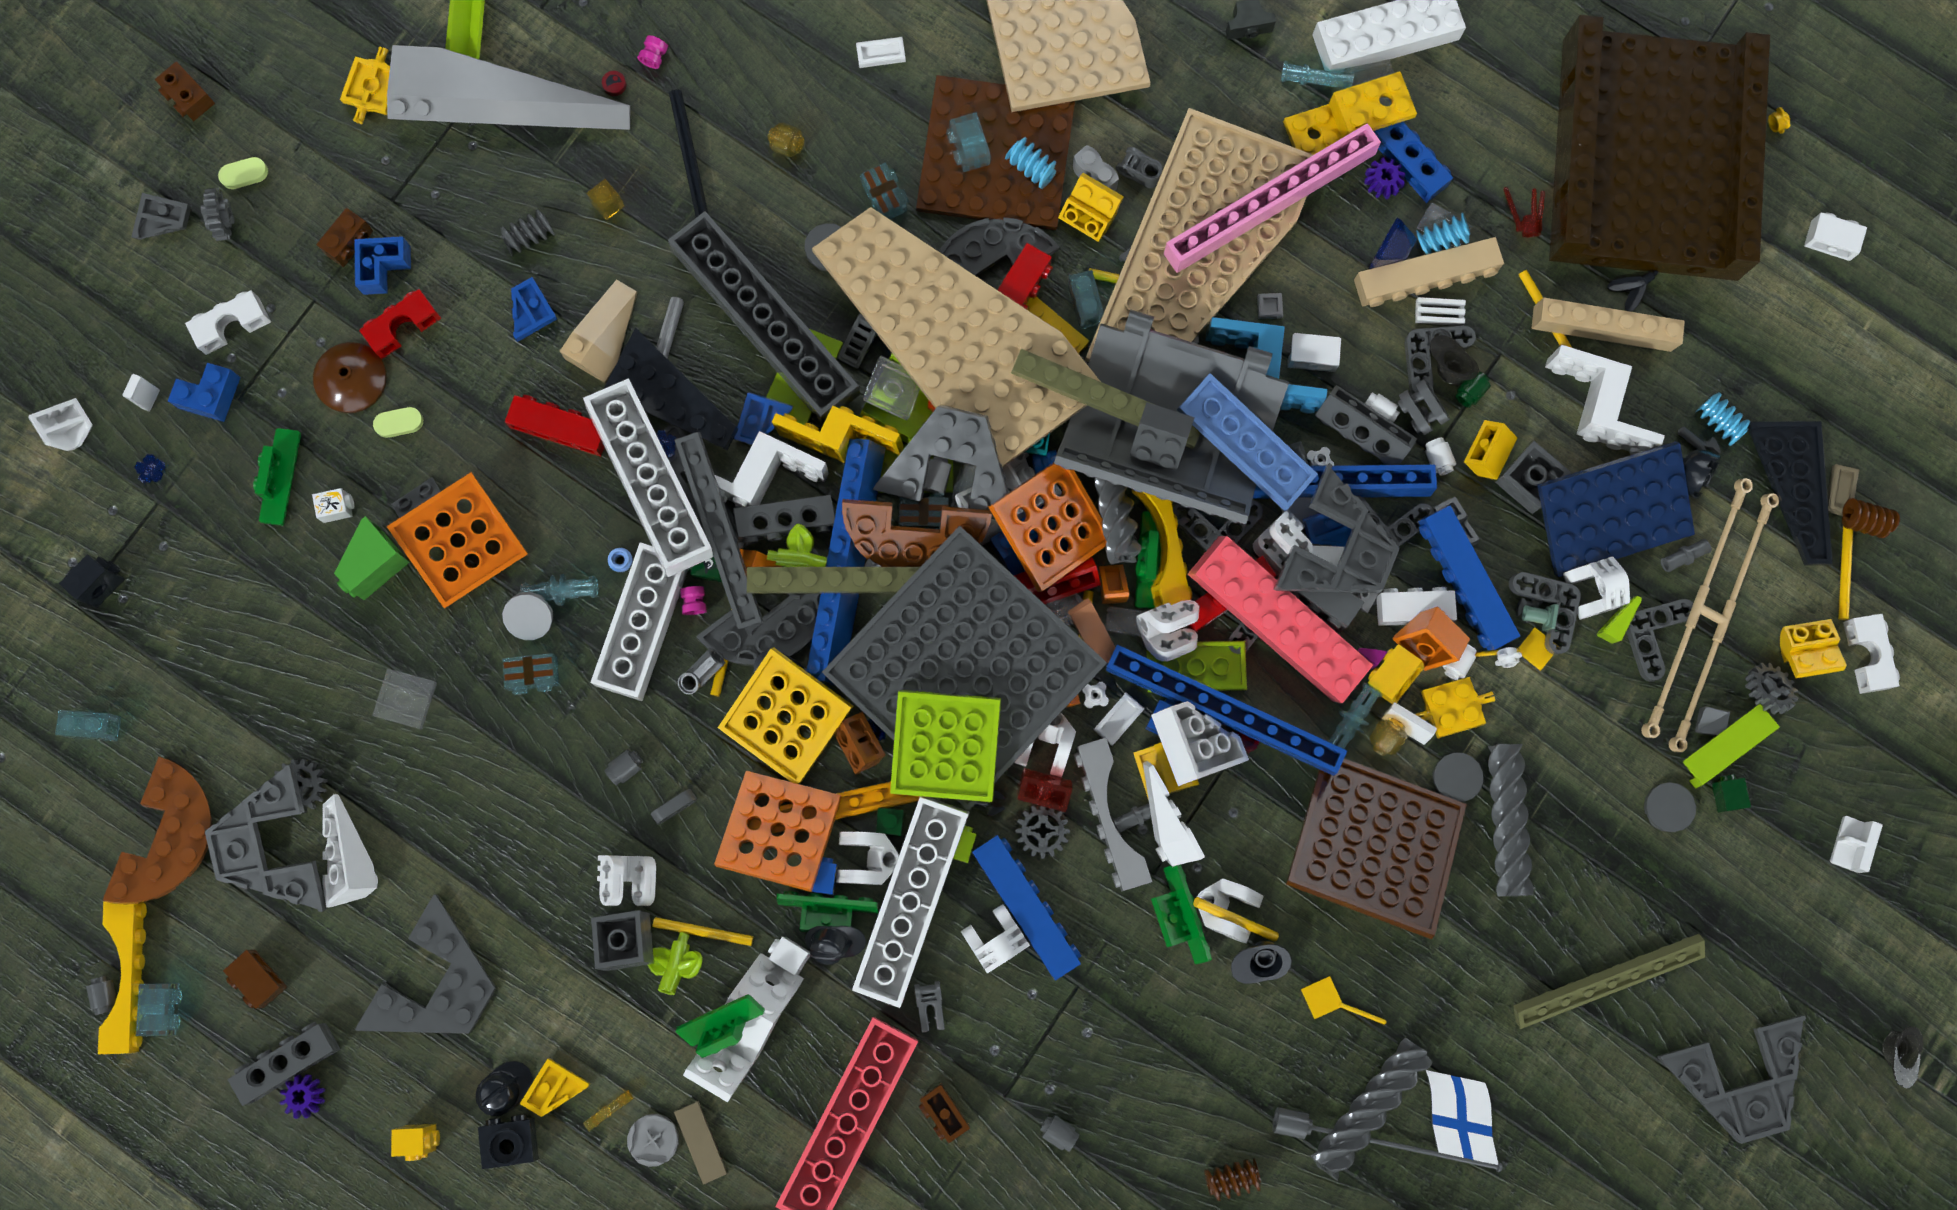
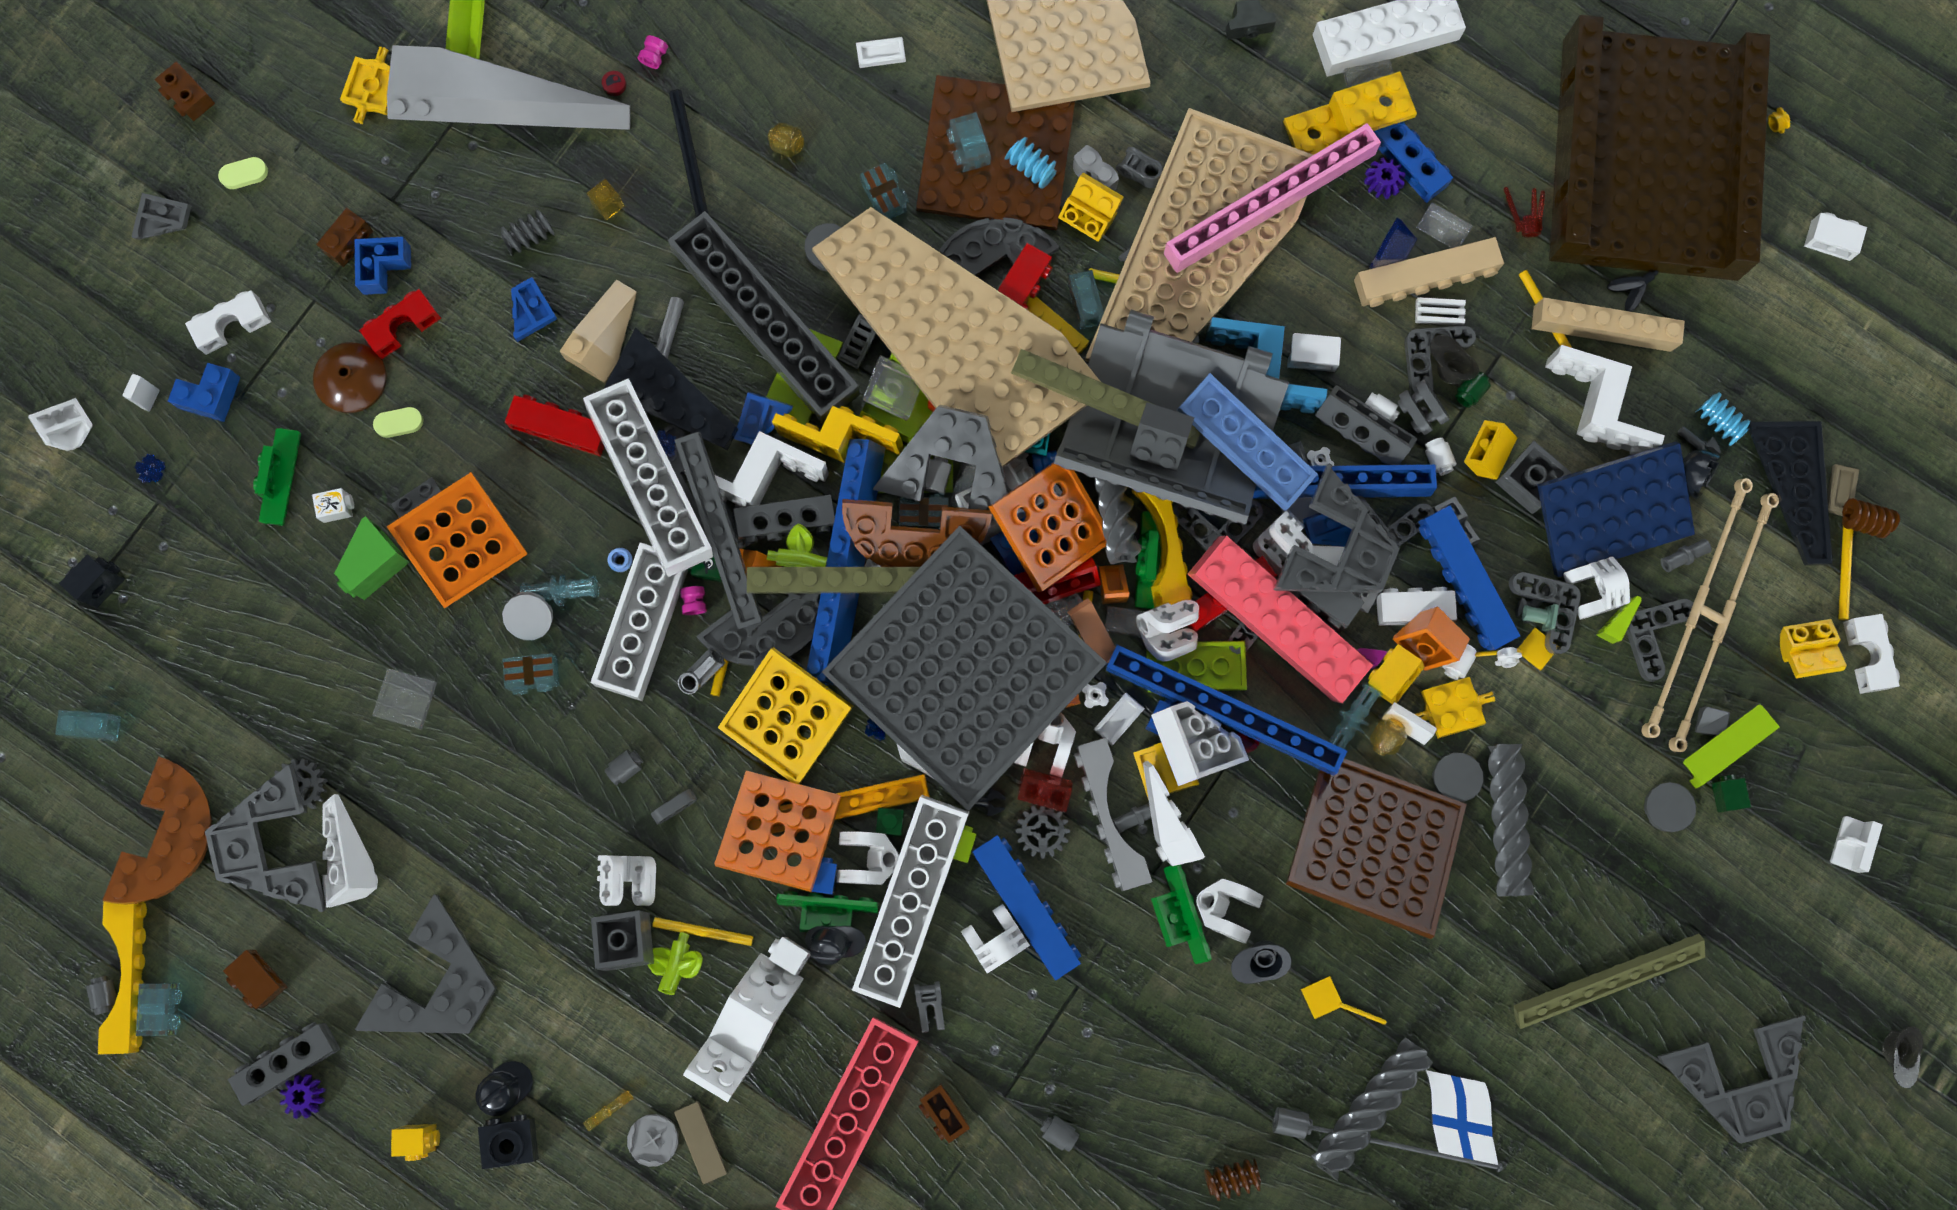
dark grey gear [201,188,235,241] -> none
yellow wing [520,1058,591,1117] -> none
green bracket [675,994,765,1058] -> none
dark orange brick [834,712,886,774] -> none
lime piece [890,690,1001,802] -> none
yellow bar [1193,897,1279,942] -> none
light grey tile [1257,293,1283,319] -> none
clear light blue pin [1281,61,1354,89] -> none
medium azure piece [1416,213,1470,255] -> none
dark grey gear [1745,663,1799,714] -> none

